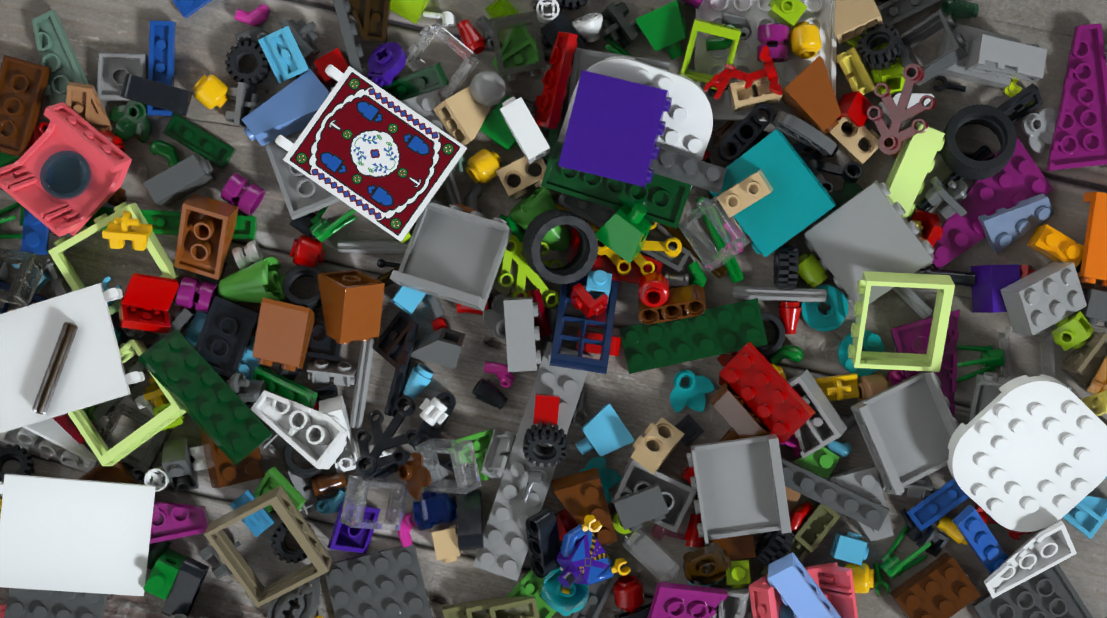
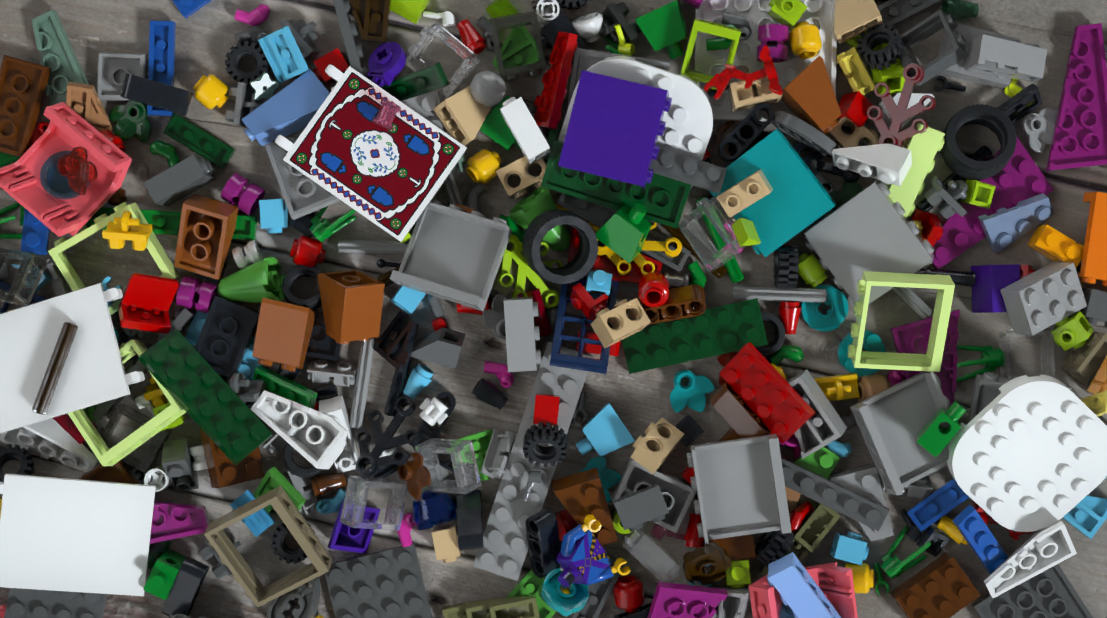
none -> clear red plate [57,147,98,195]
none -> plate [250,72,280,101]
none -> medium azure brick [259,199,289,234]
none -> clear pink bush [372,99,401,130]
none -> tan brick [591,298,651,348]
none -> neon yellow hand [614,24,635,56]
none -> lime slope [732,218,761,247]
none -> white slope [832,143,912,186]
none -> green torso [917,401,967,457]
none -> lime slope [961,180,996,209]

